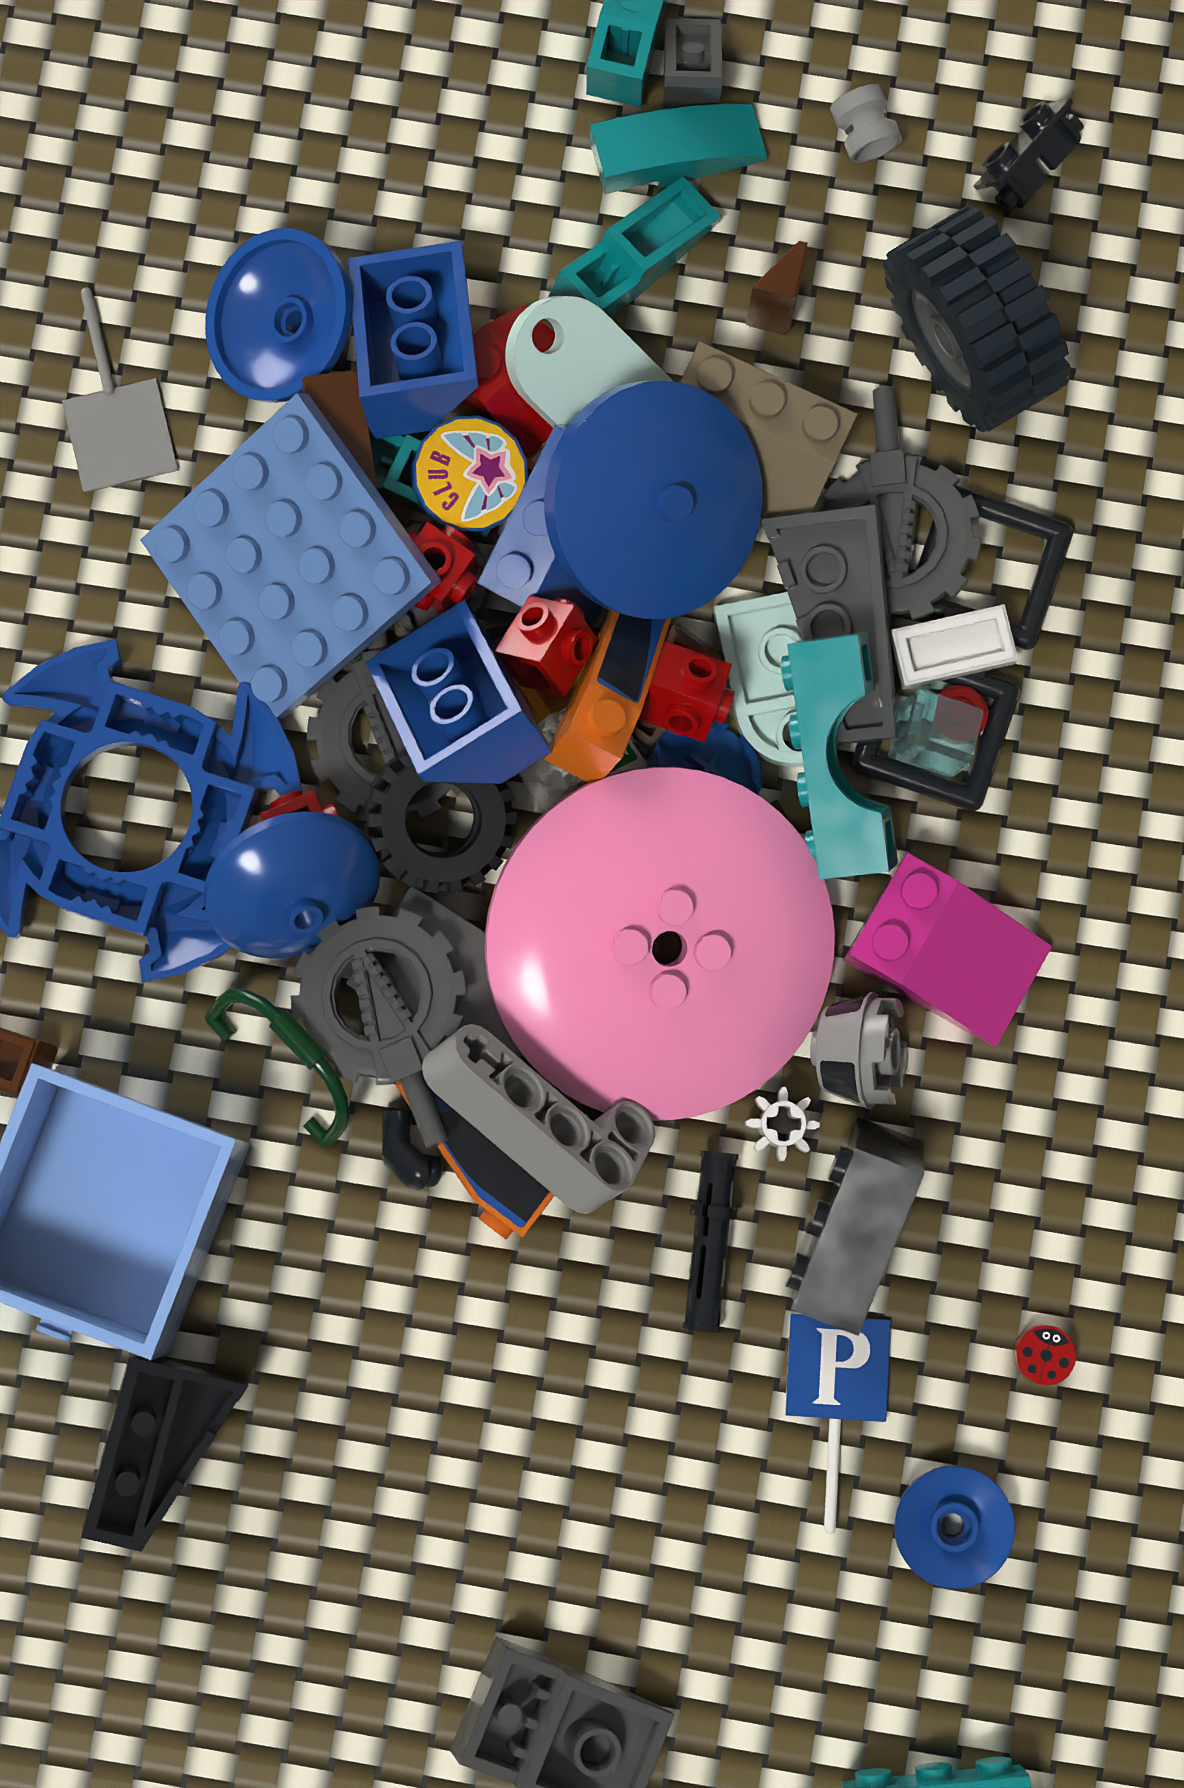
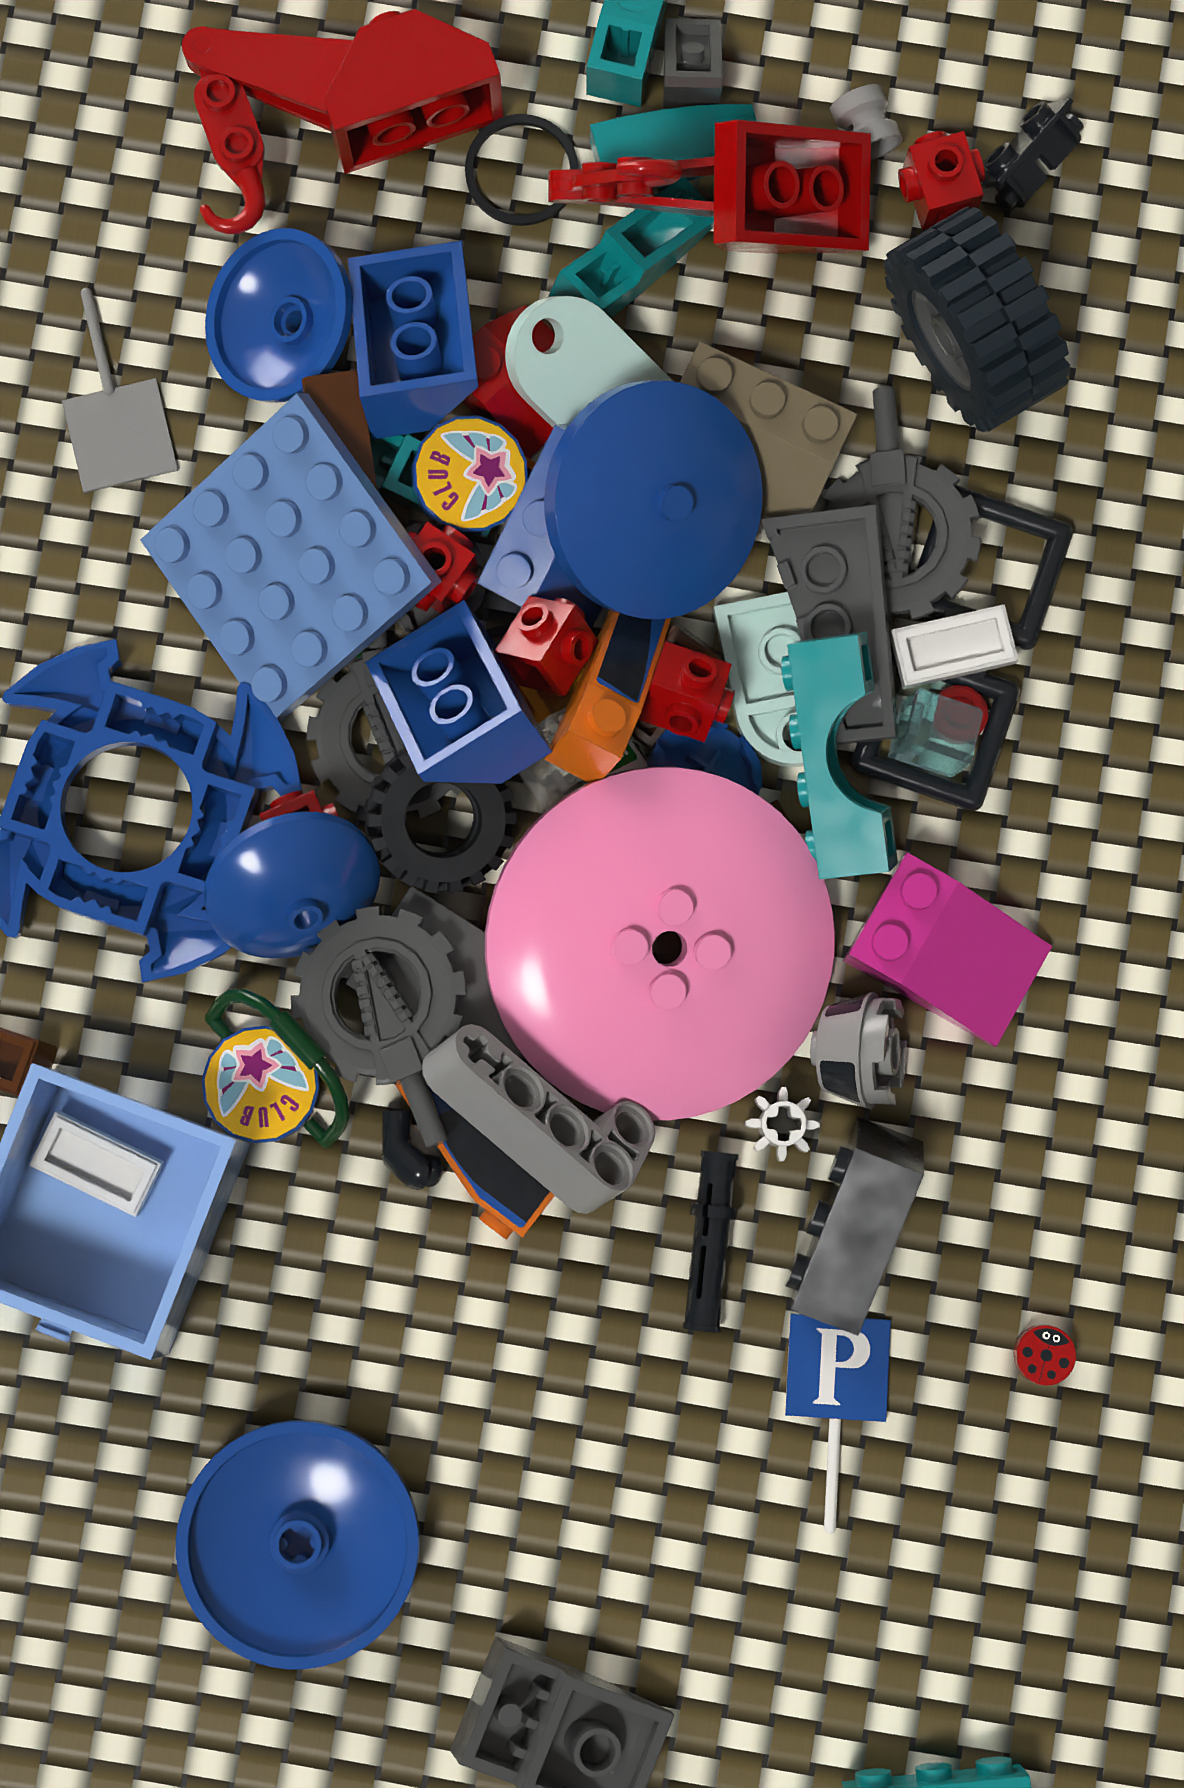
black wedge [81,1352,249,1552] -> none
reddish brown slope [746,241,810,335] -> none
blue dish [894,1466,1015,1589] -> none
none -> white tile [29,1111,165,1217]
none -> blue dish [176,1420,420,1670]
none -> red slope [182,9,503,235]
none -> tile [202,1026,321,1144]
none -> black piece [465,114,578,226]
none -> red slope [548,119,871,254]
none -> red brick [898,131,985,230]

